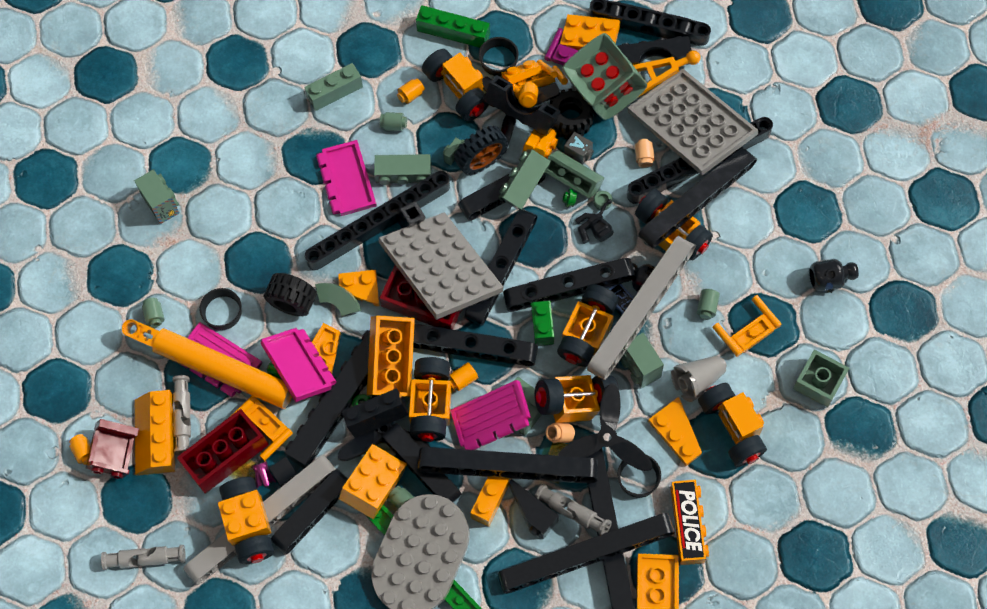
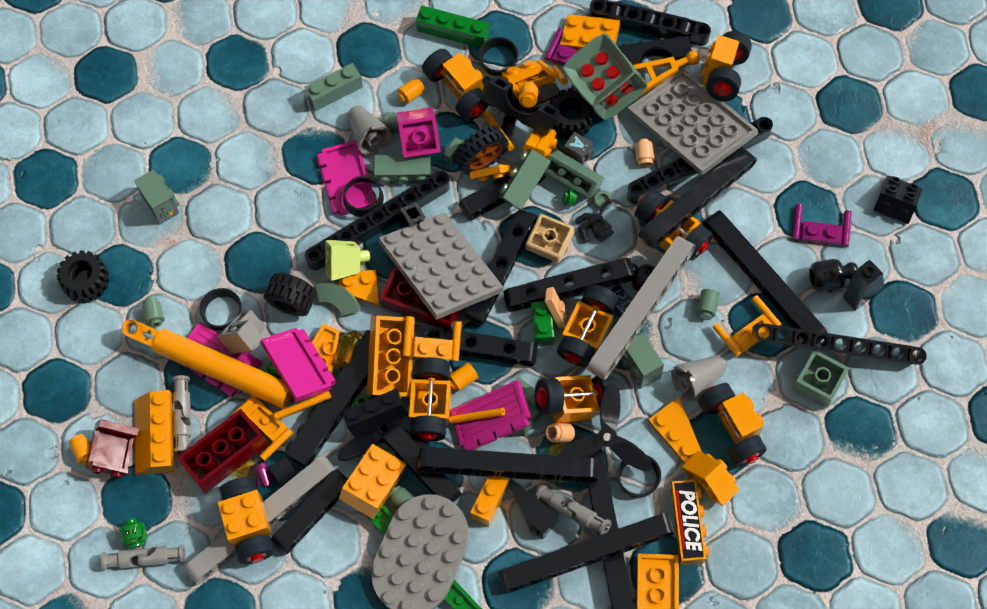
none -> black tyre [56,250,110,303]
none -> green head [119,518,148,549]
none -> light grey brick [217,309,265,354]
none -> light orange piece [274,391,331,420]
none -> yellowish green torso [325,240,370,281]
none -> clear yellow tile [331,330,360,369]
none -> black tyre [343,176,384,217]
none -> light grey cone [347,106,392,155]
none -> dark pink brick [396,107,441,158]
none -> light orange plate [403,316,462,361]
none -> light orange piece [449,408,505,424]
none -> light orange plate [469,164,511,182]
none -> light orange bar [482,111,515,151]
none -> tan brick [526,214,574,263]
none -> light nougat plate [545,287,567,329]
none -> light orange brick [682,451,739,506]
none -> brick [701,31,752,102]
none -> black beam [703,210,828,344]
none -> black beam [752,323,927,365]
none -> magenta plate [792,204,852,248]
none -> black slope [842,259,884,311]
none -> black bracket [873,176,922,224]

